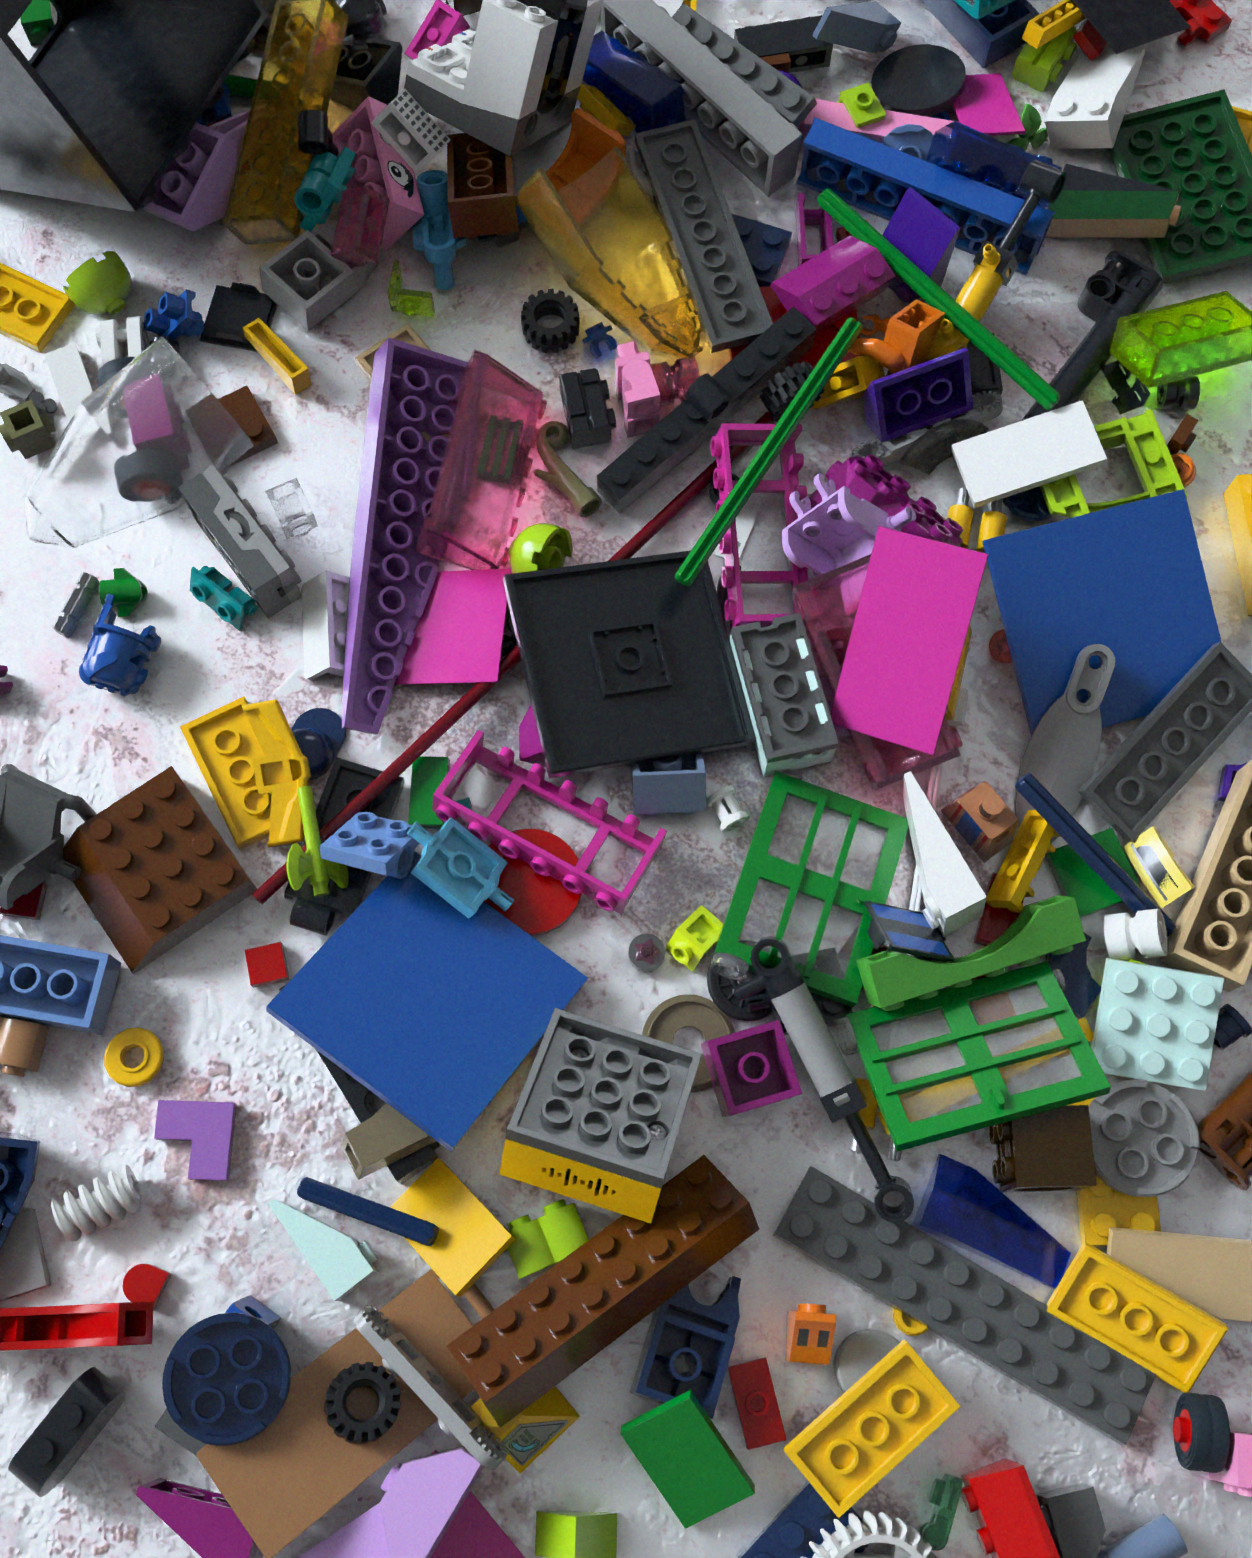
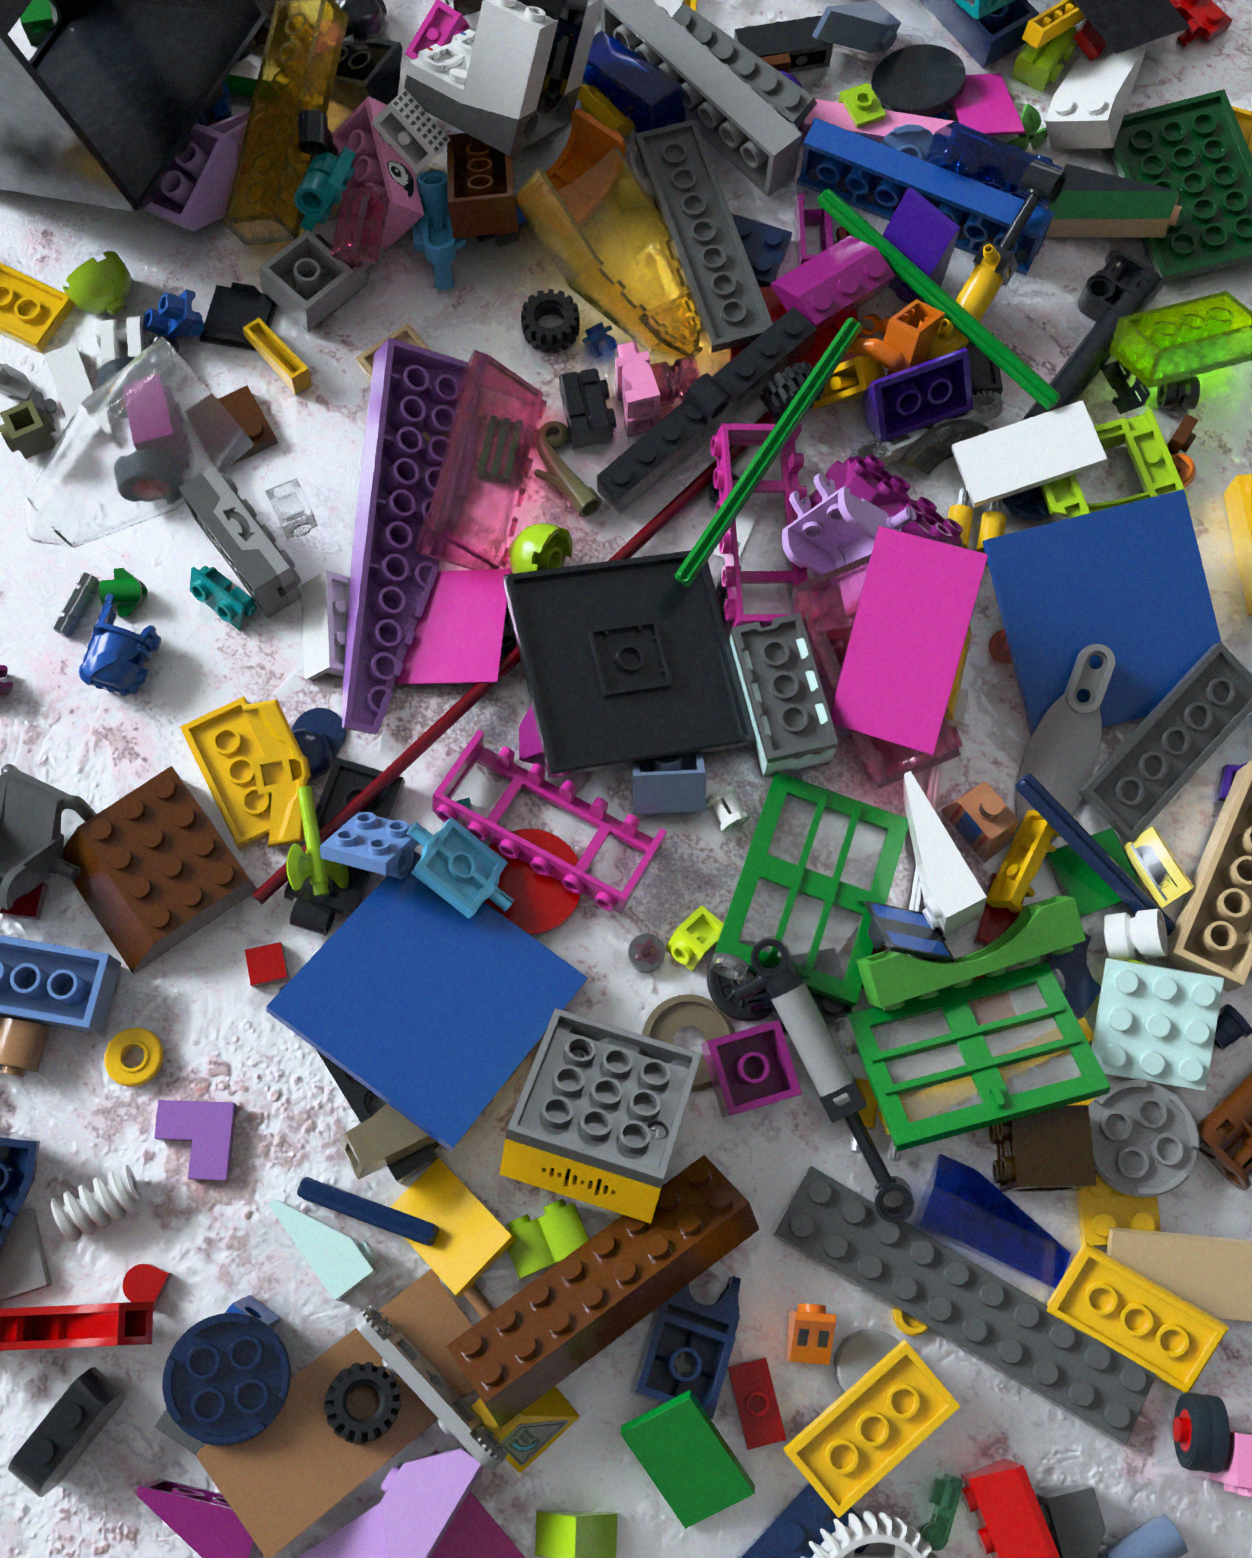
clear neon green bracket [387,260,435,317] -> none
green tile [408,756,450,828] -> none

